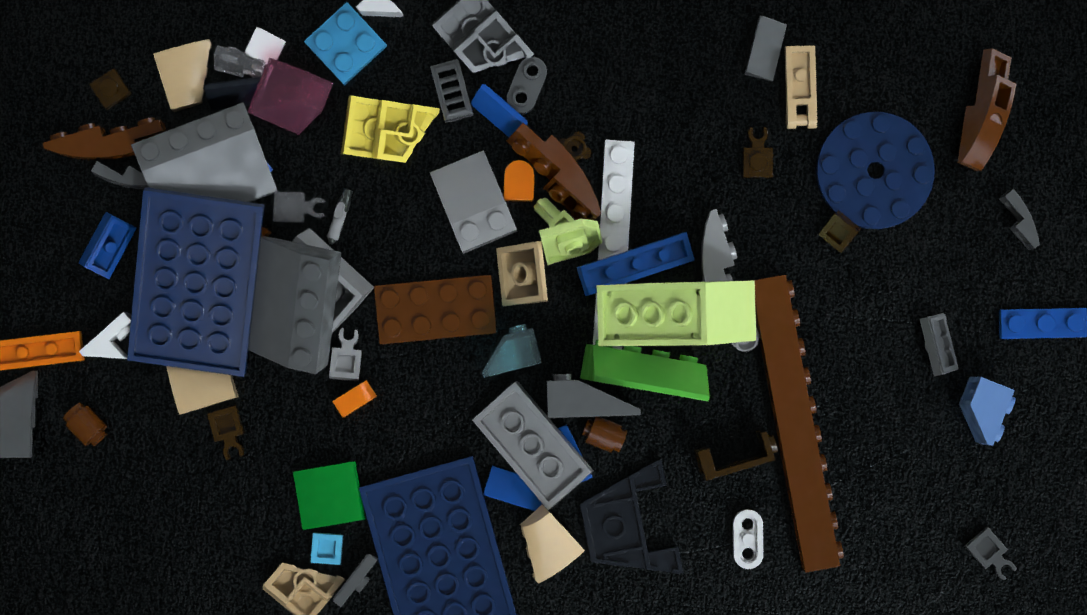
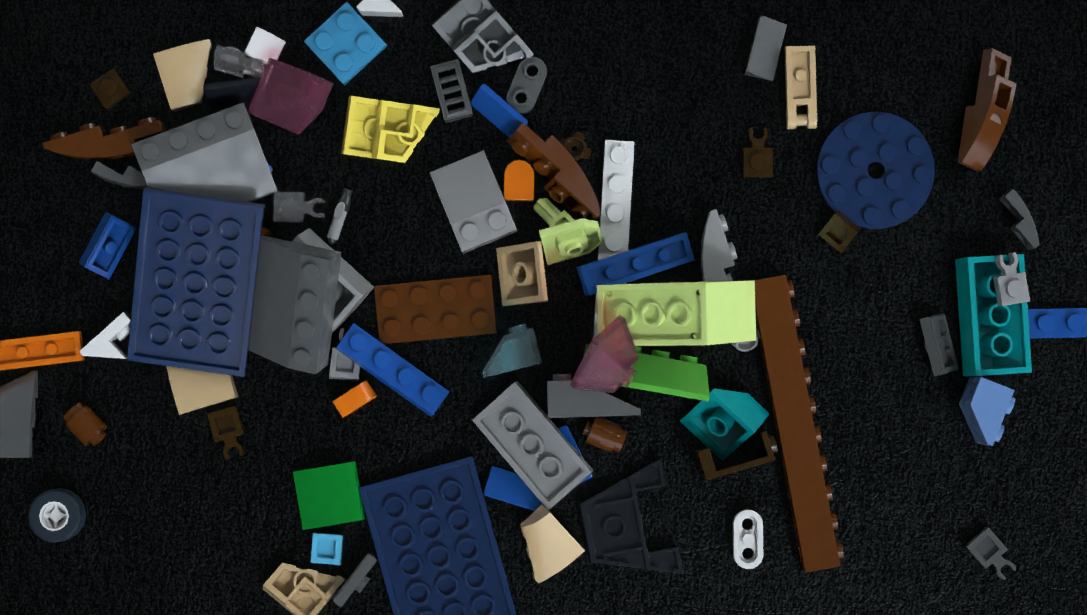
none -> black wheel [28,488,86,543]
none -> blue plate [335,323,449,417]
none -> clear pink slope [570,315,639,393]
none -> teal slope [680,388,769,461]
none -> teal slope [955,254,1032,376]
none -> light grey plate [993,253,1030,307]

